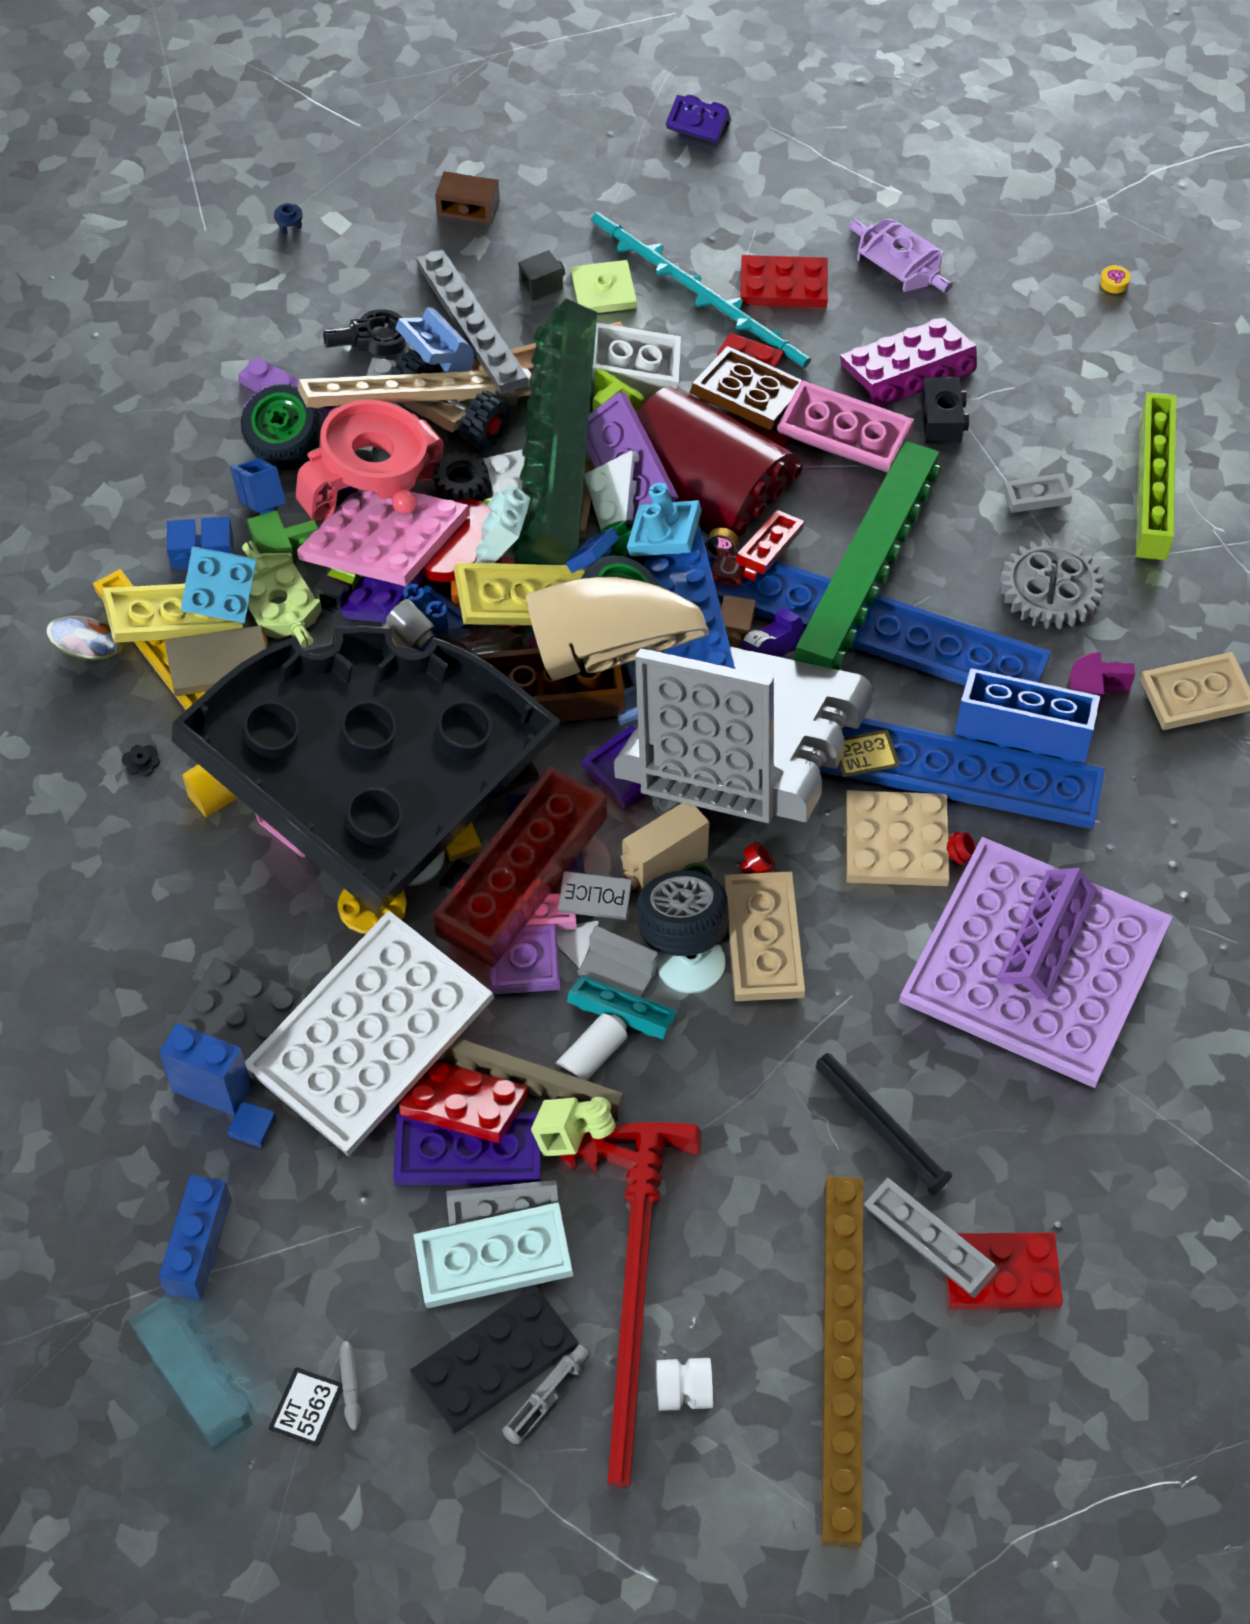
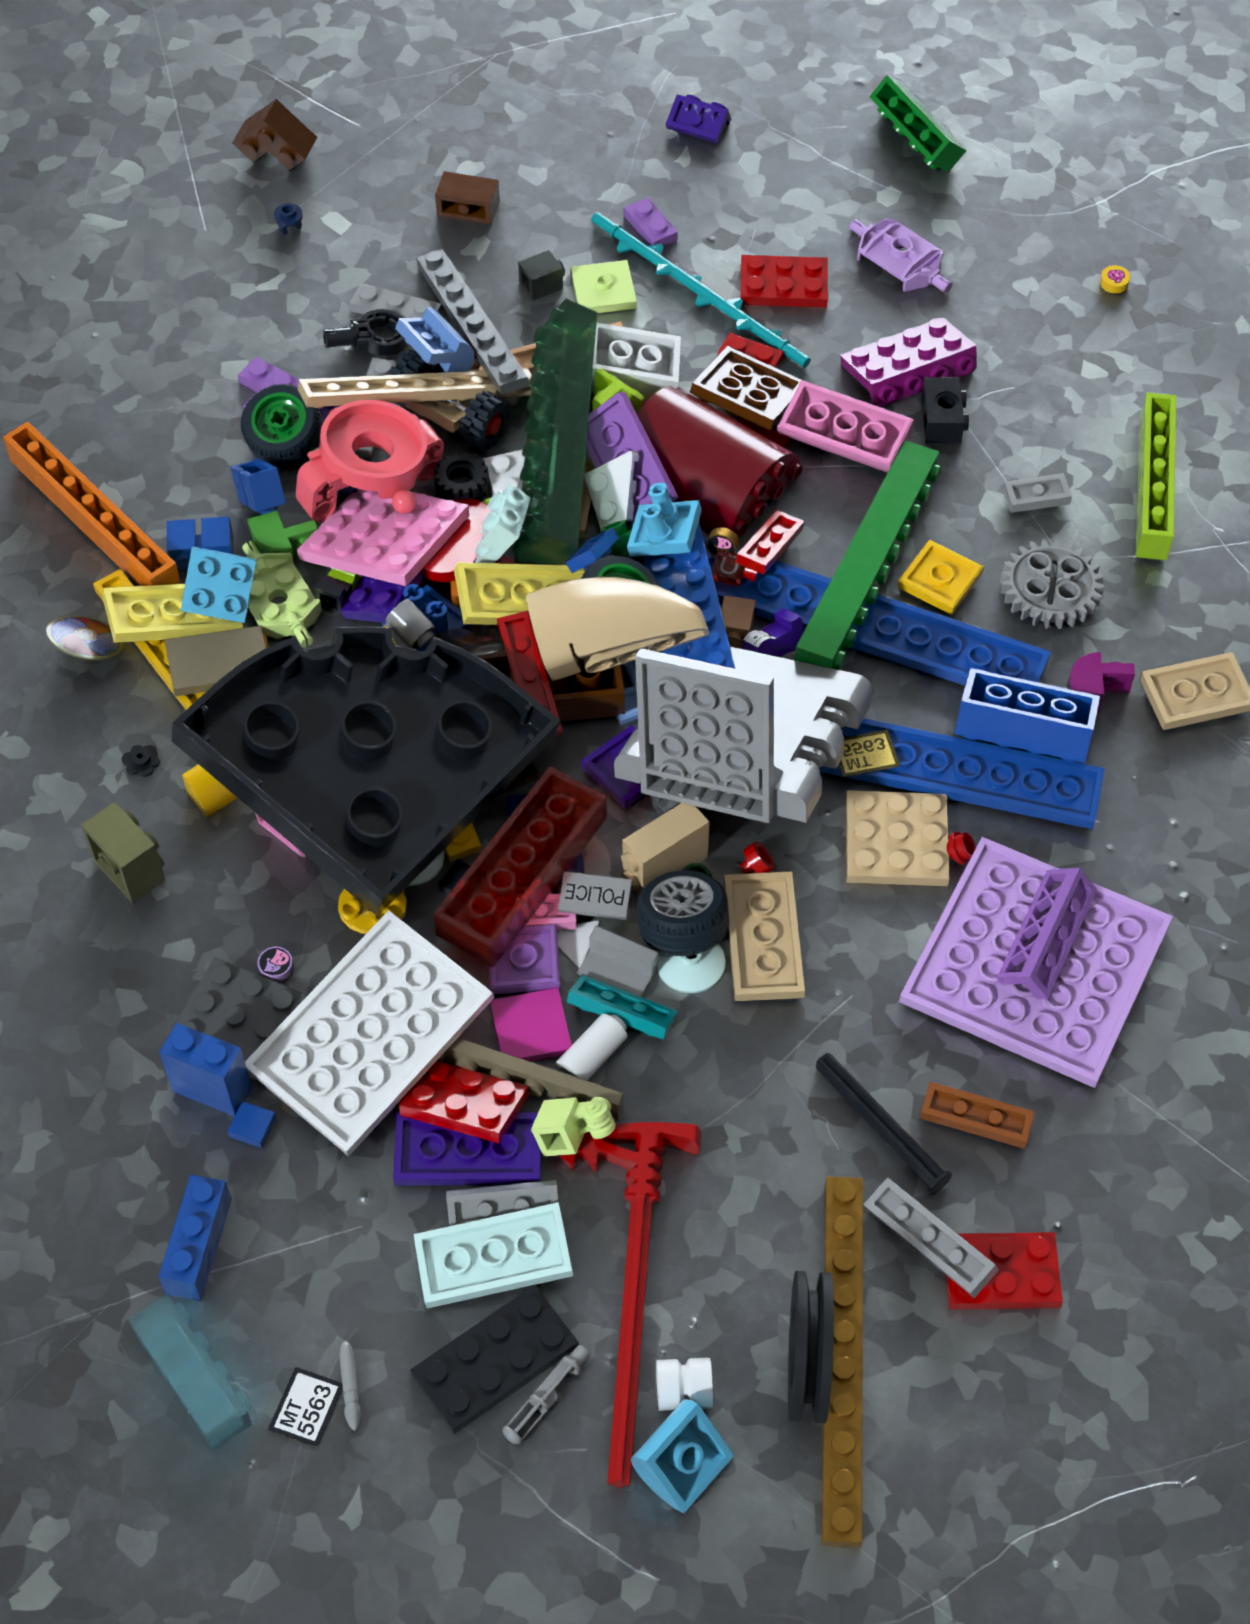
none -> orange brick [3,421,181,586]
none -> olive brick [81,802,166,903]
none -> reddish brown brick [232,99,317,170]
none -> tile [257,947,294,983]
none -> light grey plate [349,283,442,318]
none -> dark pink tile [490,987,572,1062]
none -> red tile [497,610,563,737]
none -> medium lavender plate [624,197,678,246]
none -> medium azure brick [631,1399,734,1513]
none -> black tyre [788,1271,834,1423]
none -> green brick [869,75,967,173]
none -> yellow plate [897,539,984,615]
none -> dark orange plate [920,1081,1035,1149]

